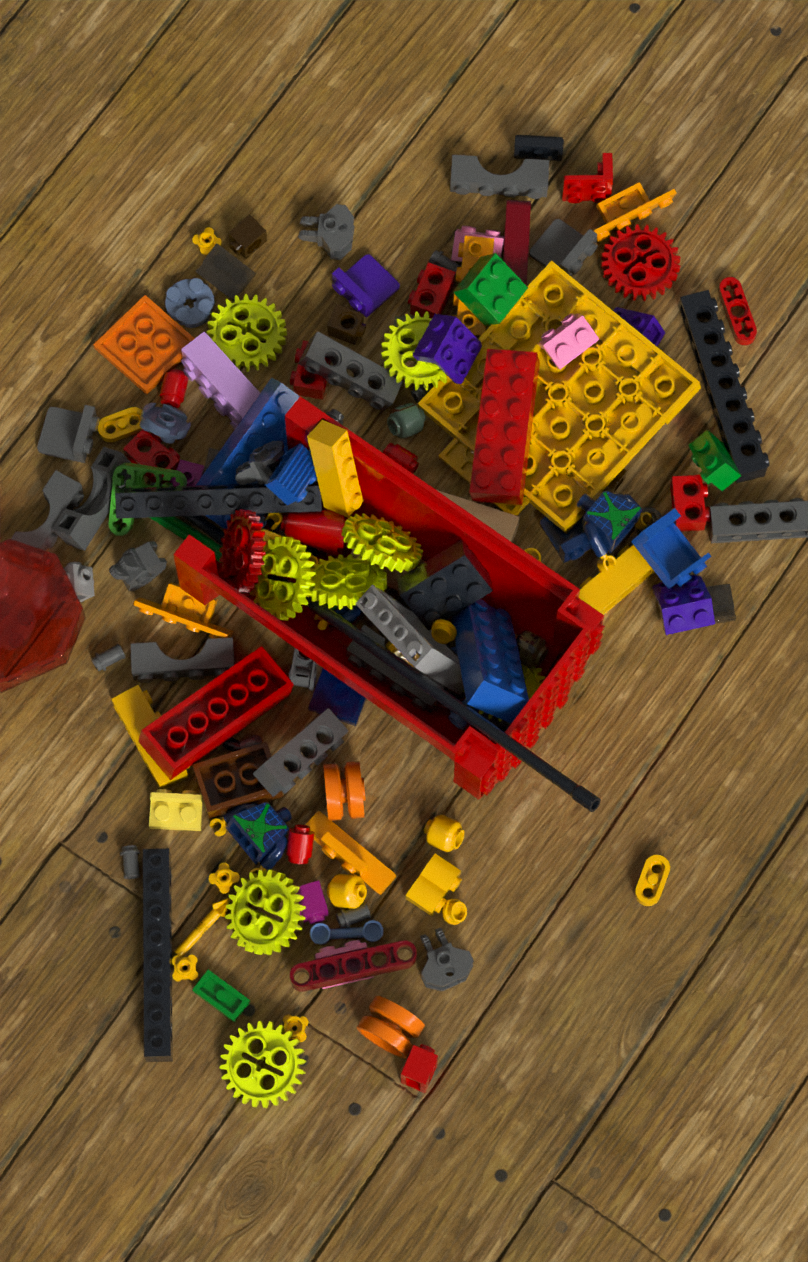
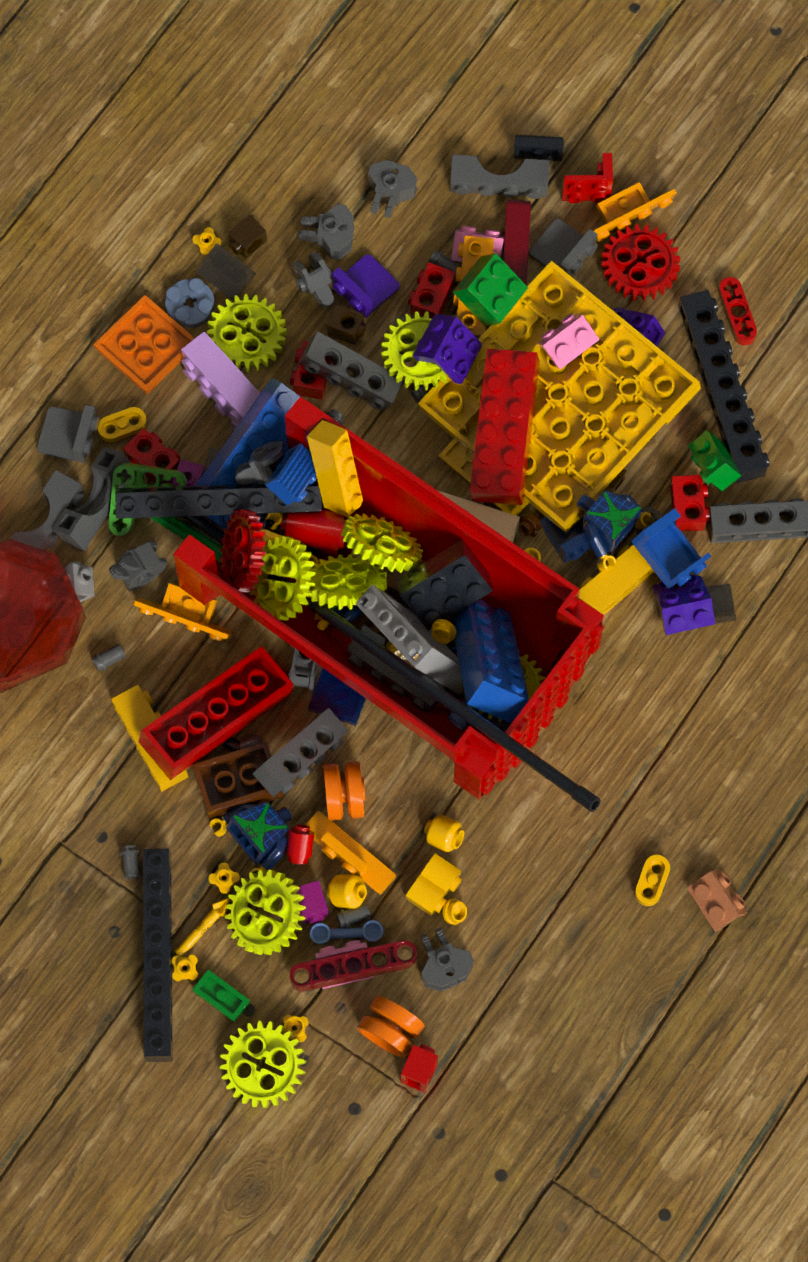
dark grey arch [131,638,235,683] -> none
sand blue plate [139,403,191,444] -> none
light yellow bracket [149,789,203,831] -> none
red brick [160,369,189,408] -> none
red brick [383,443,419,474] -> none
sand green head [387,403,426,439] -> none
olive head [515,630,549,668] -> none
none -> dark grey hinge [291,251,334,308]
none -> dark grey hinge [368,160,417,218]
none -> reddish brown plate [518,513,541,537]
none -> nougat bracket [687,870,748,932]

